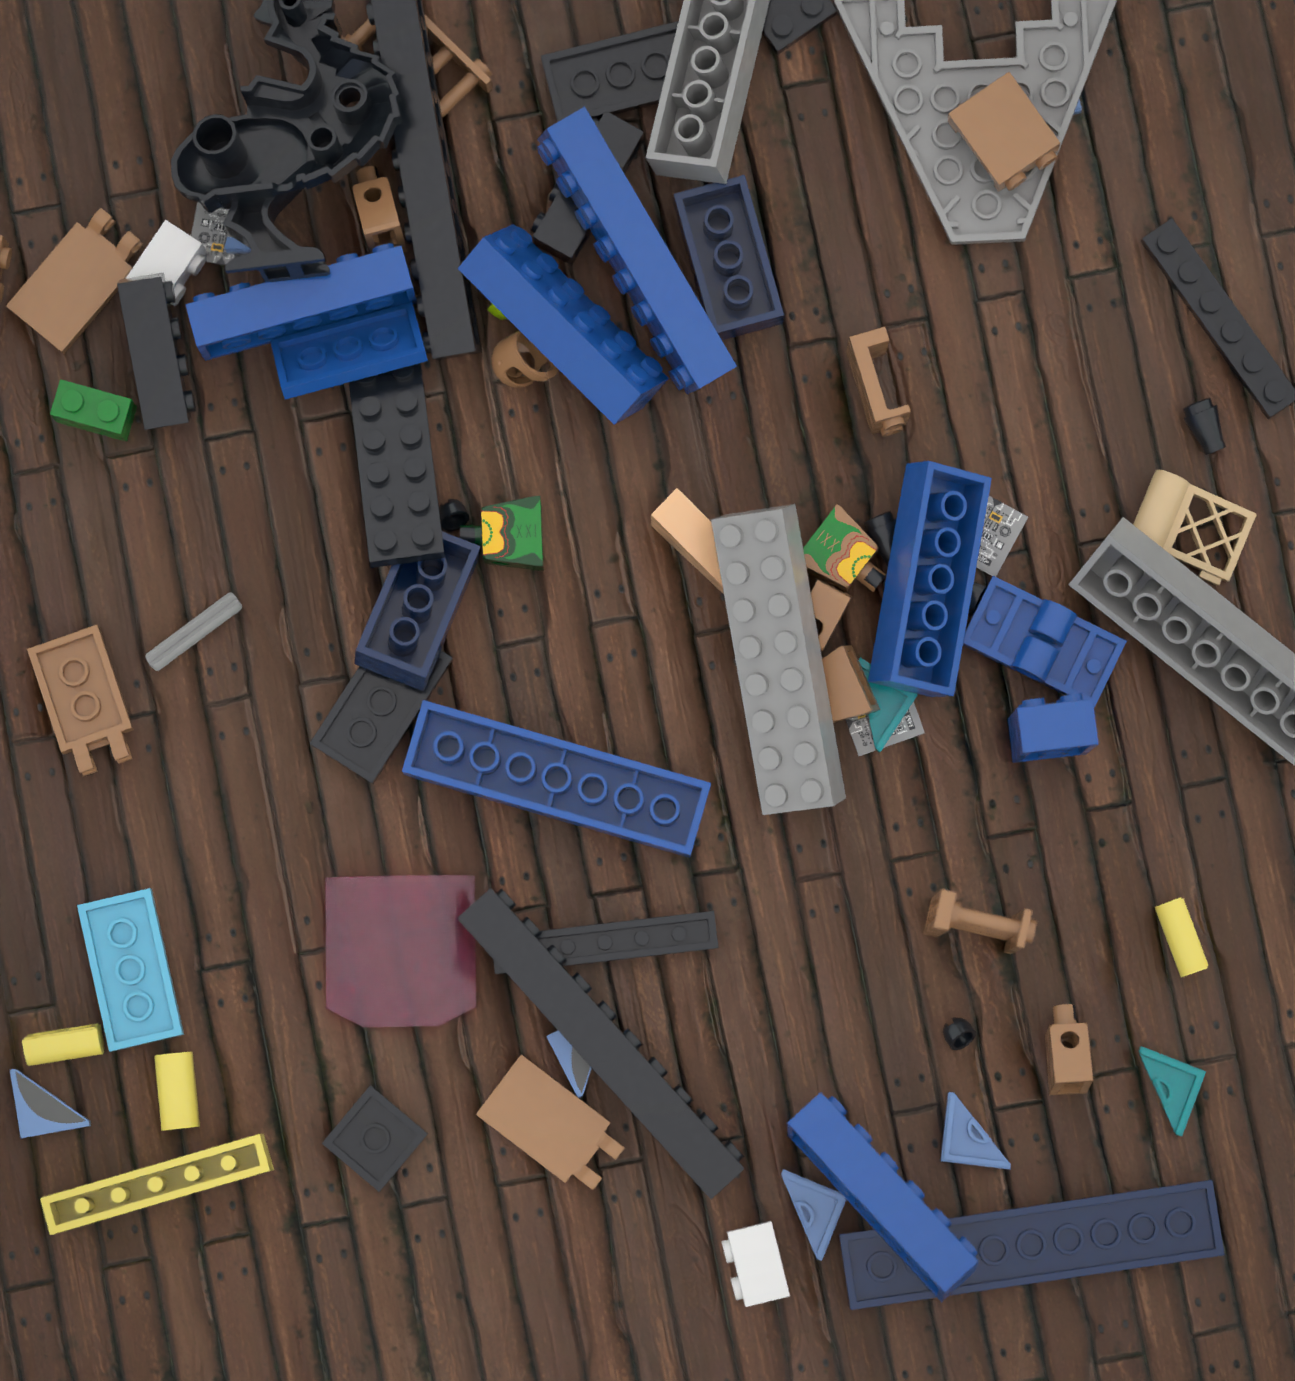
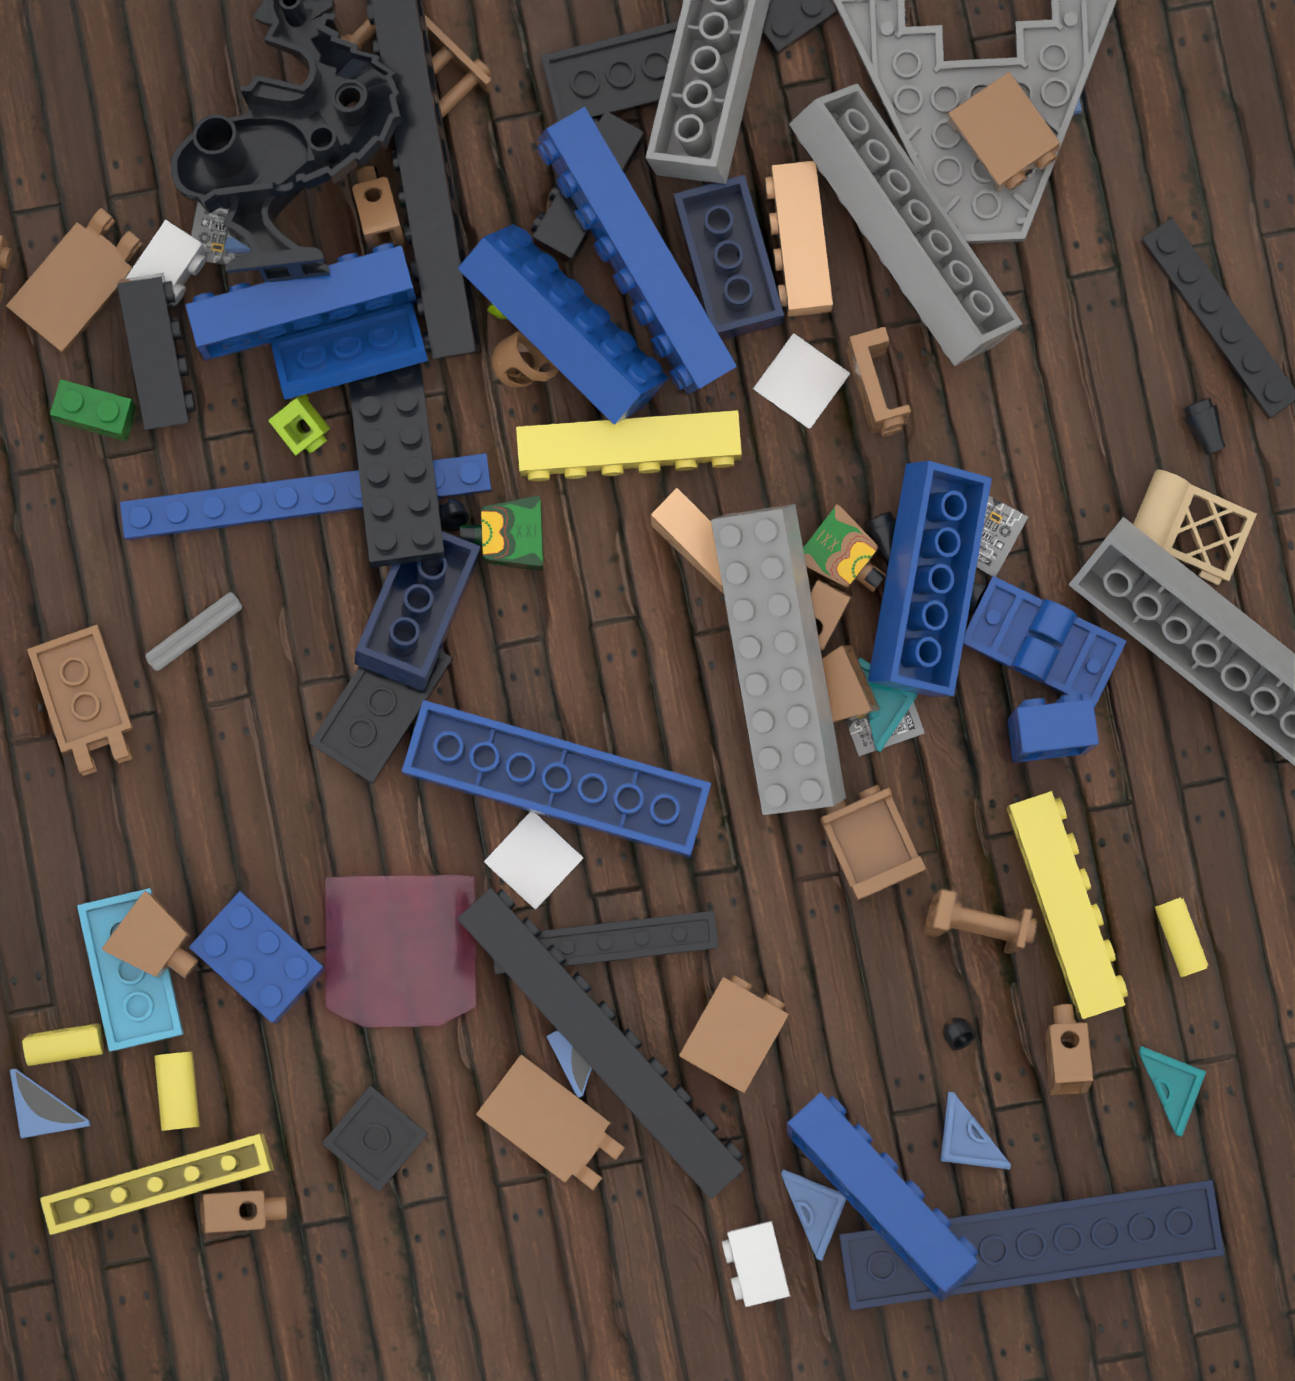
none -> medium nougat torso [102,891,198,978]
none -> blue plate [120,453,492,540]
none -> blue brick [189,891,327,1024]
none -> medium nougat torso [199,1190,287,1233]
none -> lime brick [268,394,330,456]
none -> white sticker [484,812,583,910]
none -> light yellow brick [516,410,742,482]
none -> medium nougat panel [679,975,789,1093]
none -> white sticker [753,333,850,429]
none -> light nougat brick [765,161,833,317]
none -> light grey brick [789,83,1023,366]
none -> medium nougat panel [820,785,926,901]
none -> light yellow brick [1006,791,1128,1020]

